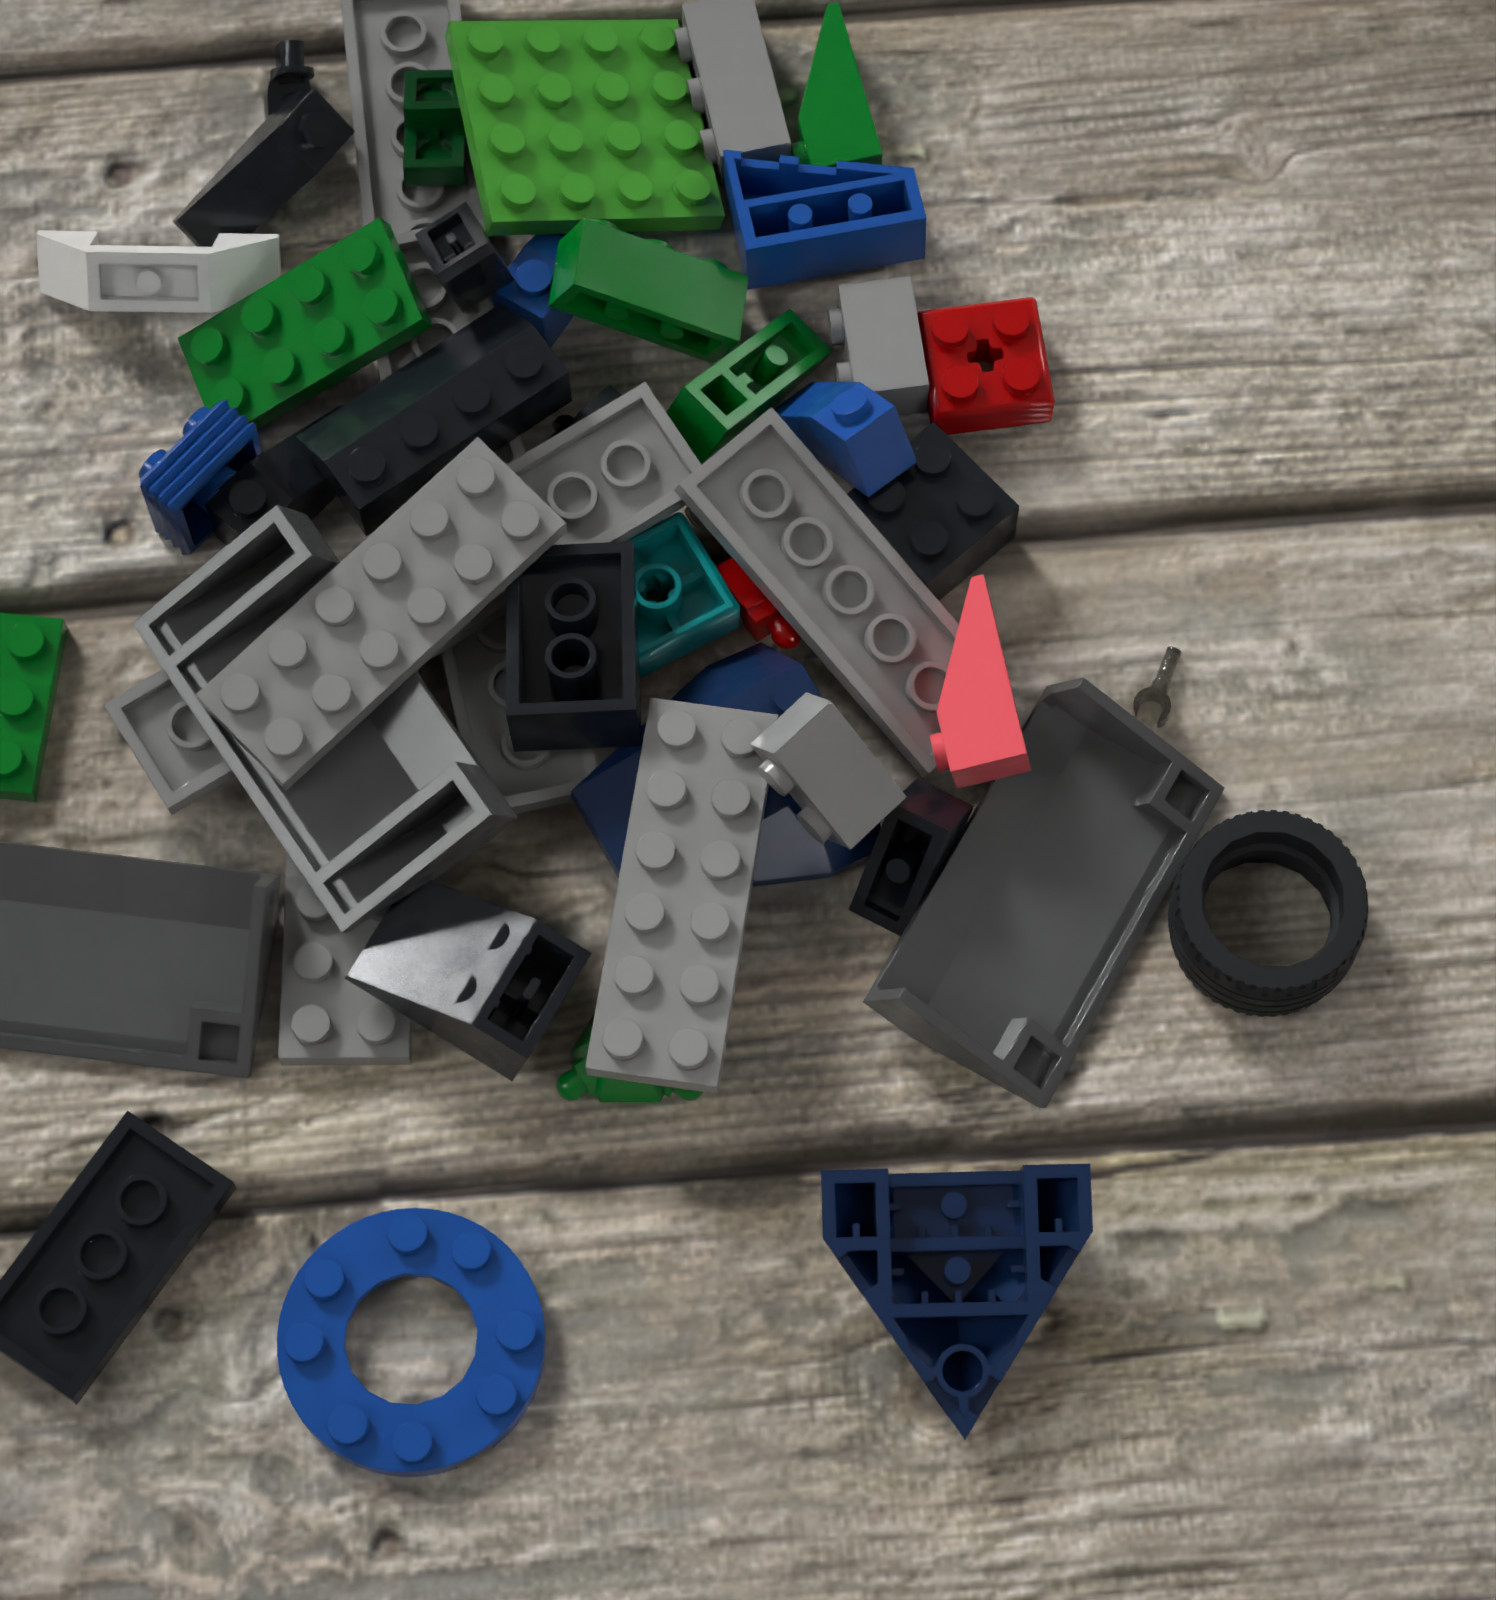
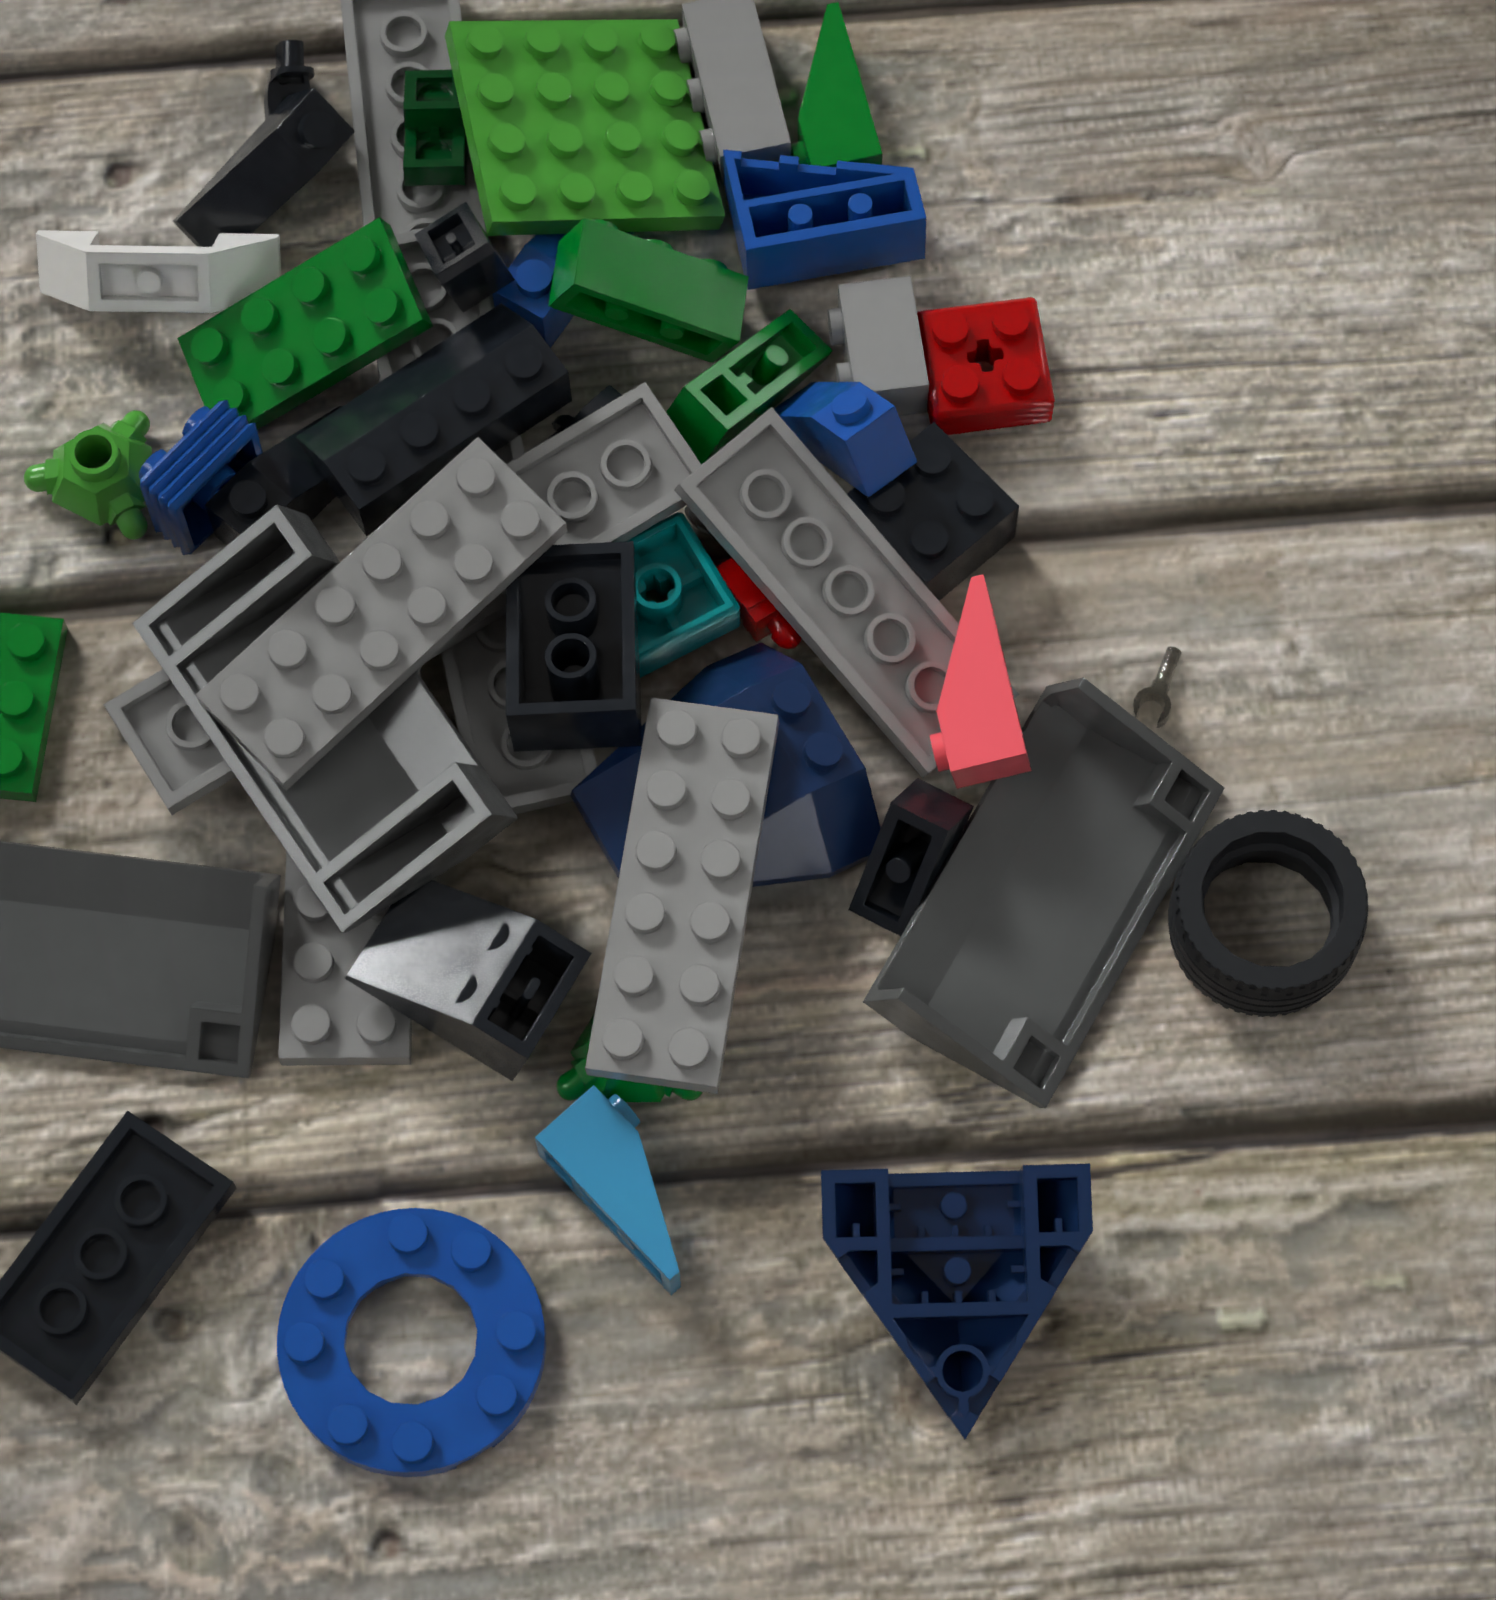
light grey brick [750,692,907,850] -> none
none -> bright green rock [24,410,152,540]
none -> dark azure slope [535,1085,681,1296]

